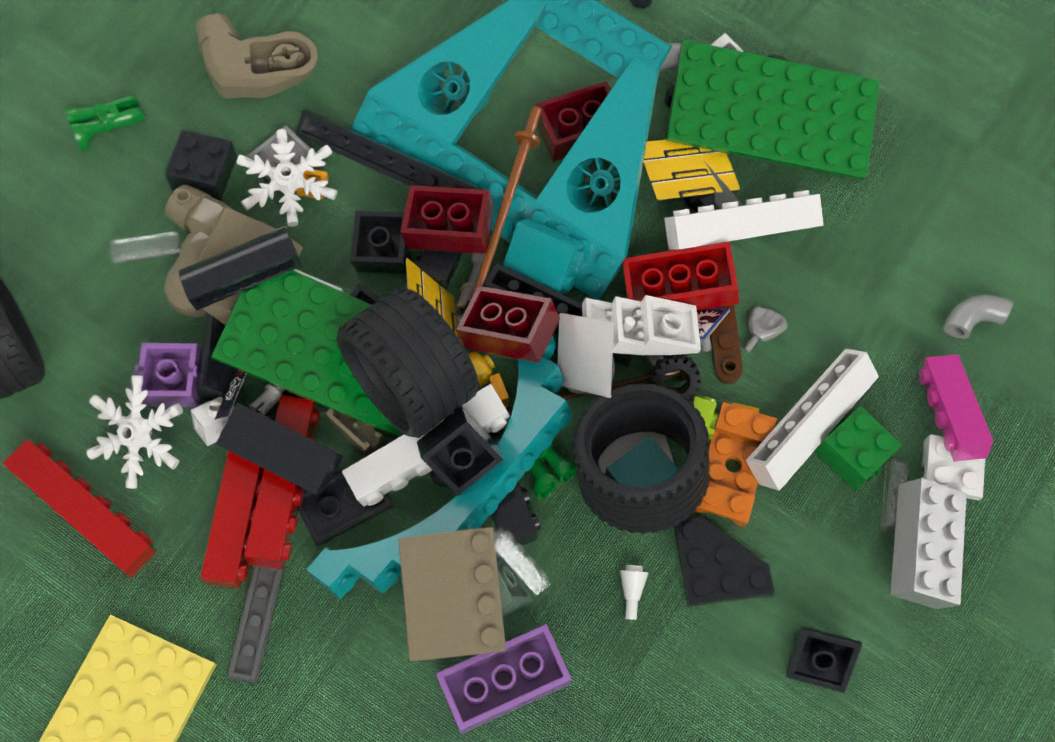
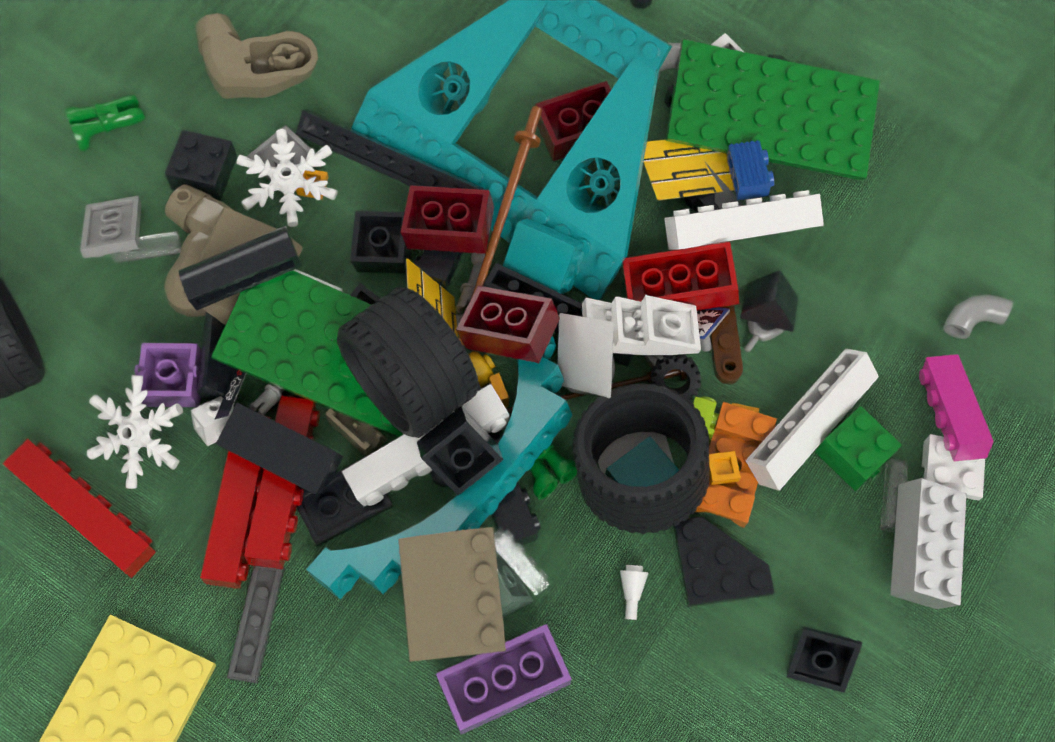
none -> light grey plate [80,196,142,258]
none -> light orange plate [709,451,741,485]
none -> blue brick [727,140,774,200]
none -> black slope [740,270,799,332]

